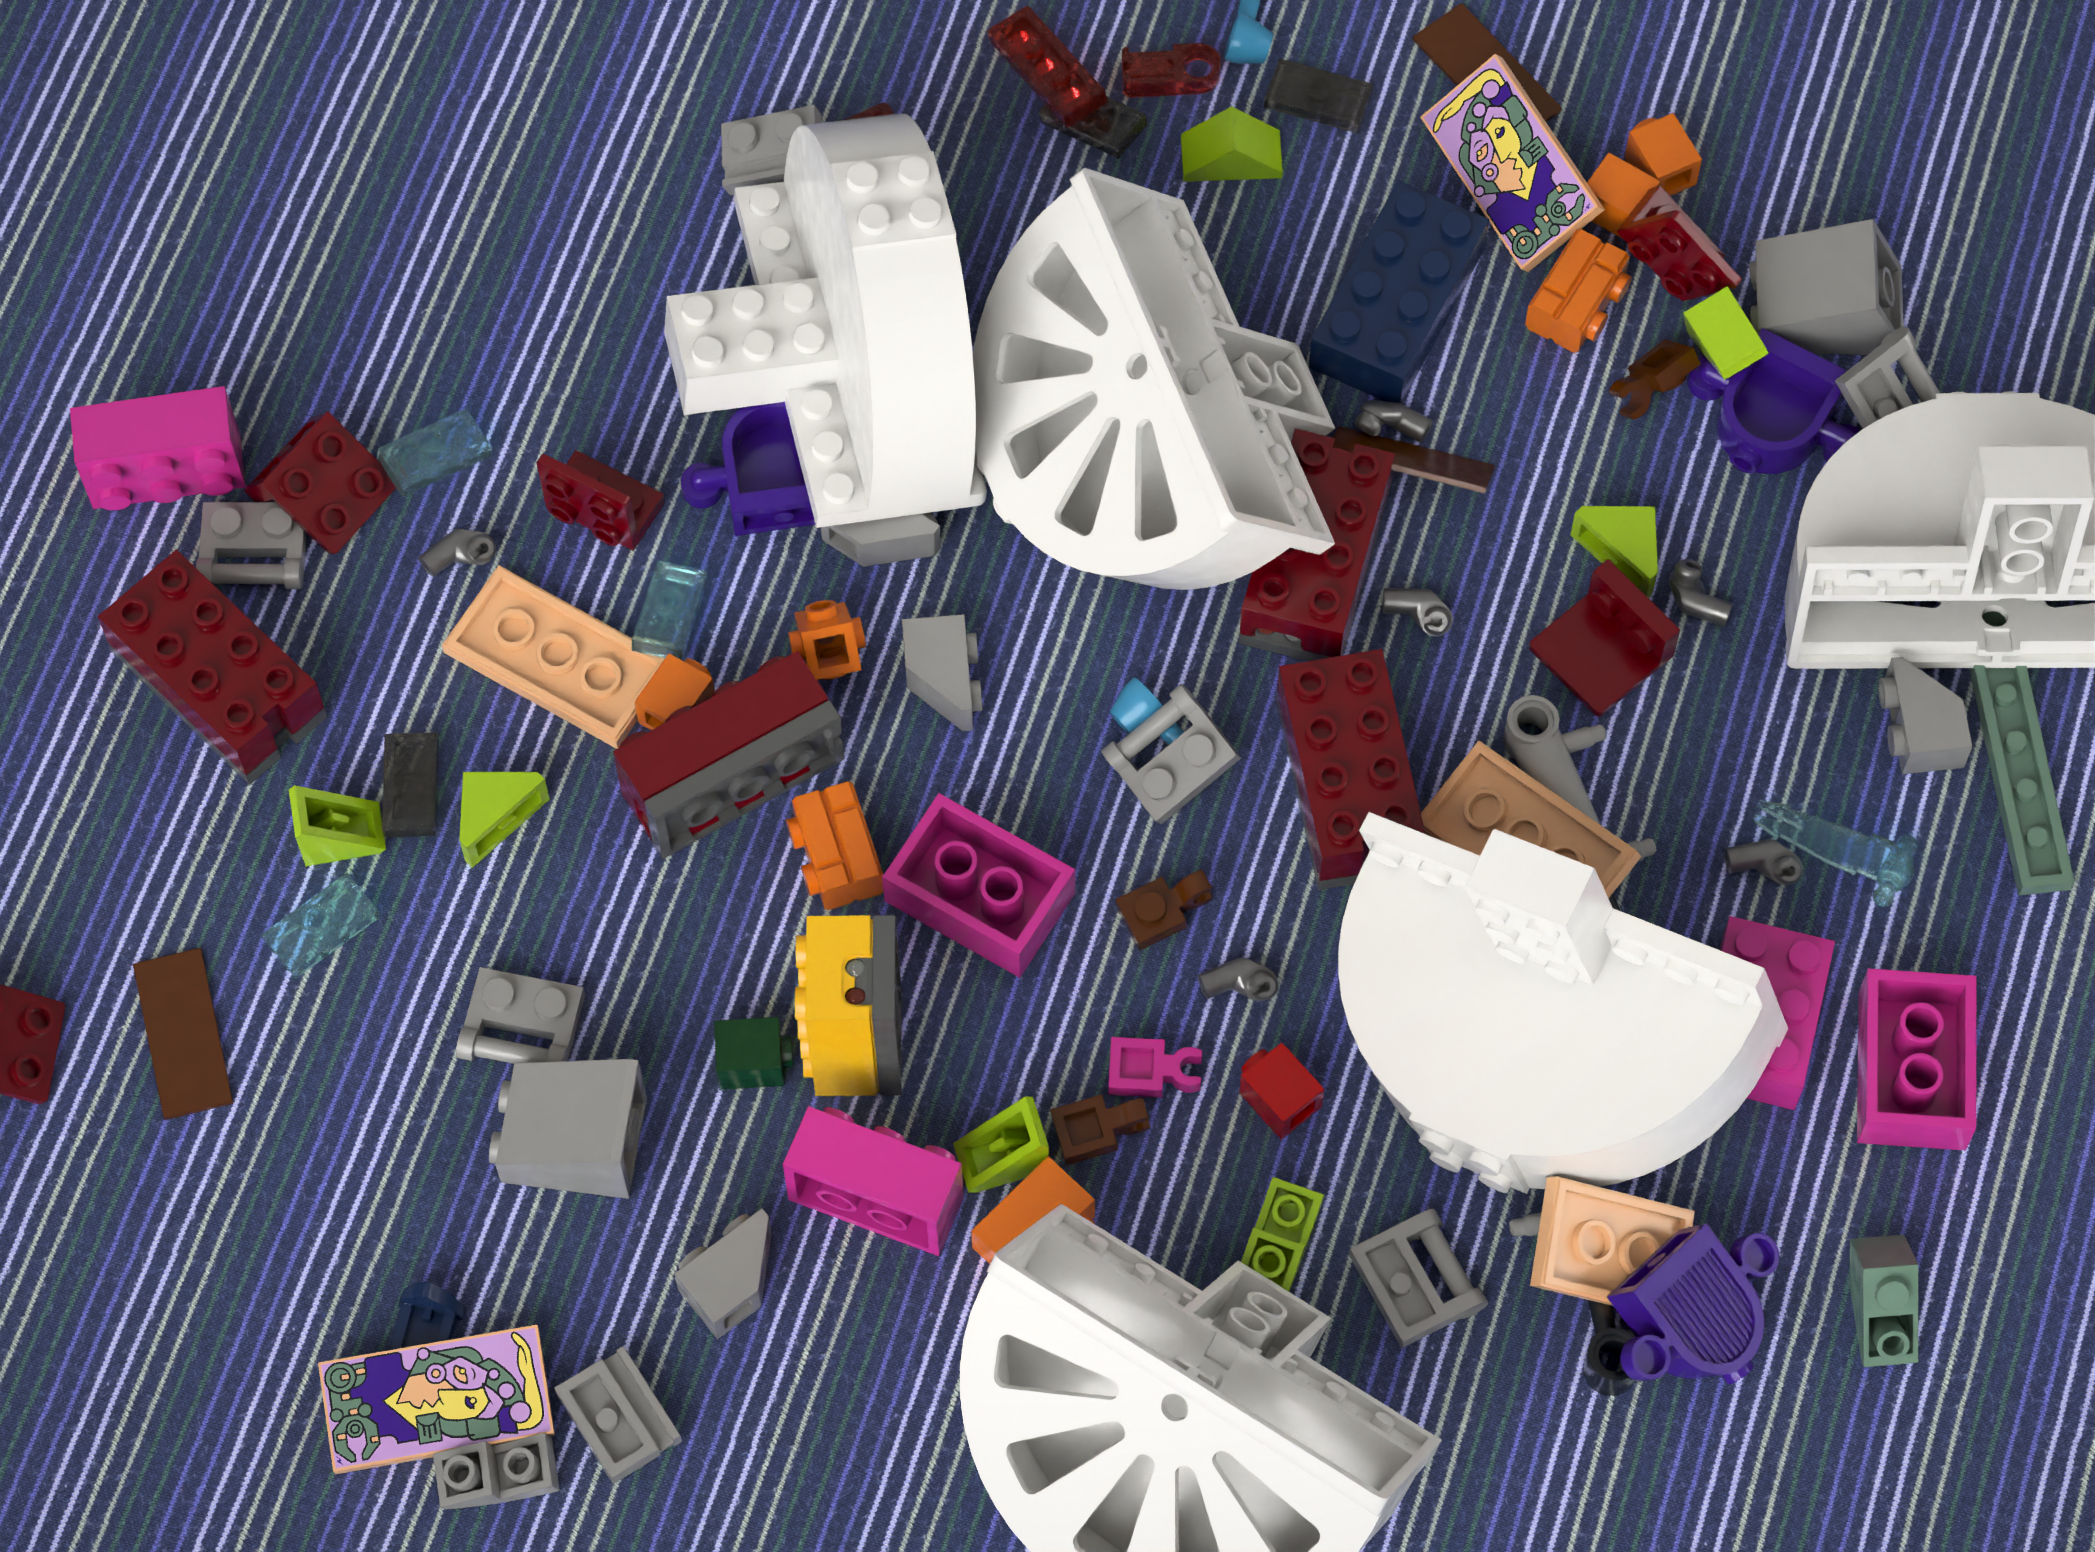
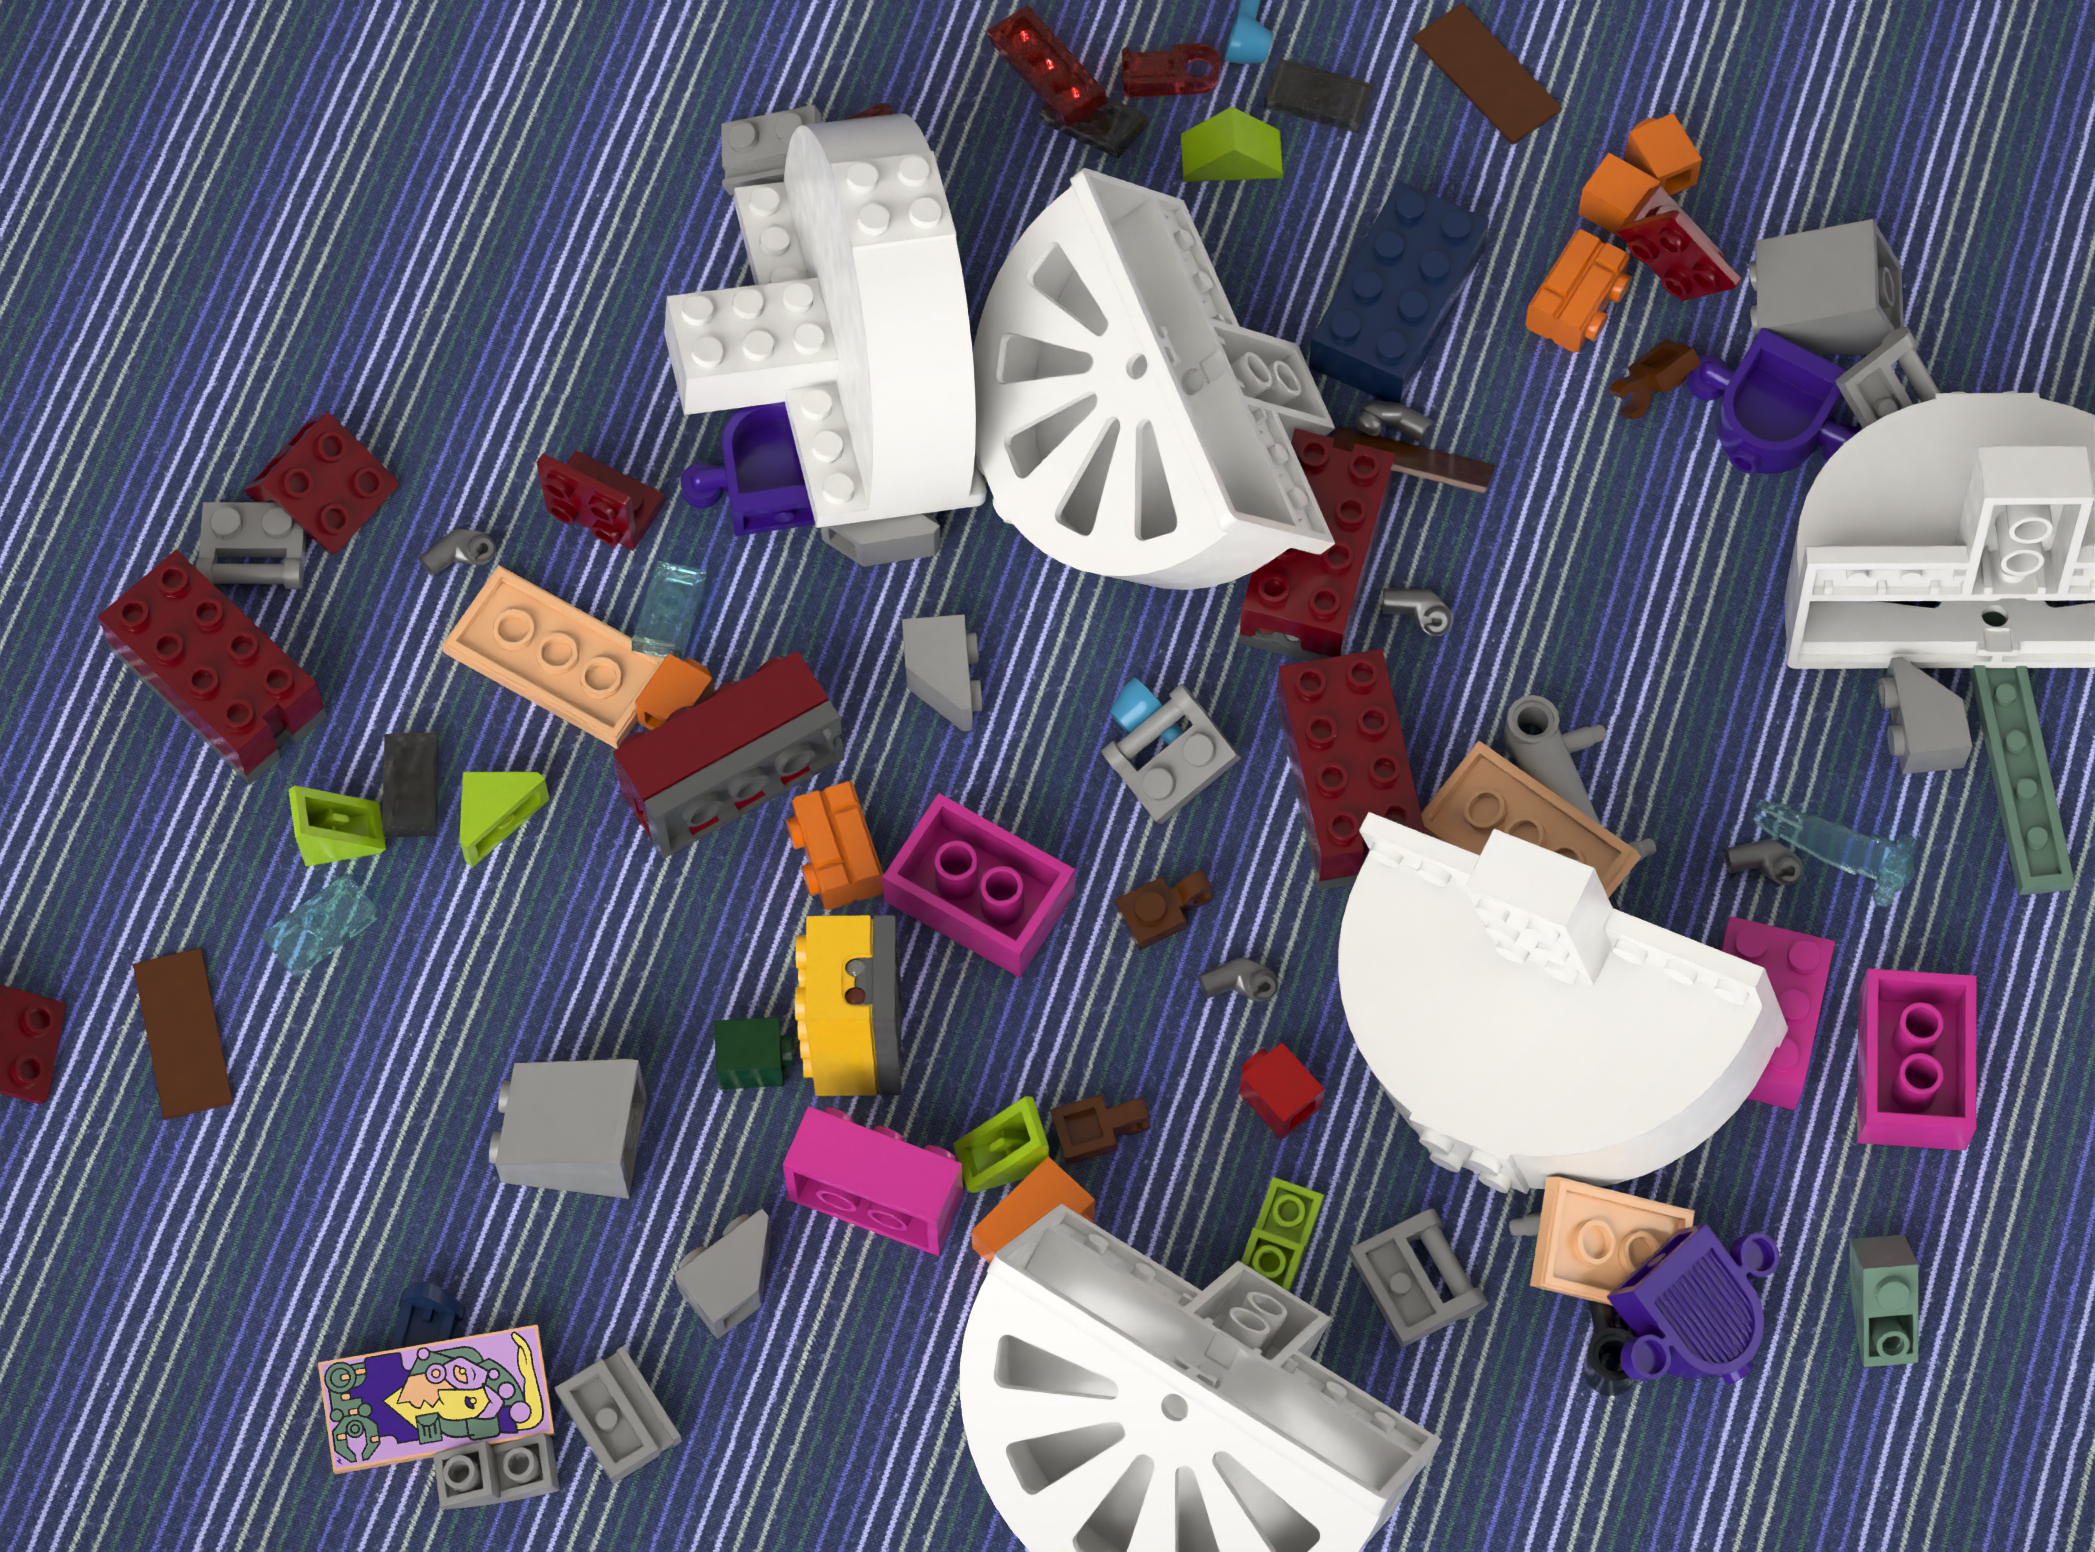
dark pink brick [70,386,246,510] -> none
clear light blue plate [377,408,492,497] -> none
light grey plate [456,967,585,1064] -> none
orange brick [788,600,866,680] -> none
dark pink plate [1108,1037,1202,1098] -> none
tile [1420,54,1605,272] -> none
dark red bracket [1529,559,1680,717] -> none
lime slope [1570,506,1658,598] -> none
flat silver arm [1669,559,1733,627] -> none
lime slope [1683,286,1769,380] -> none

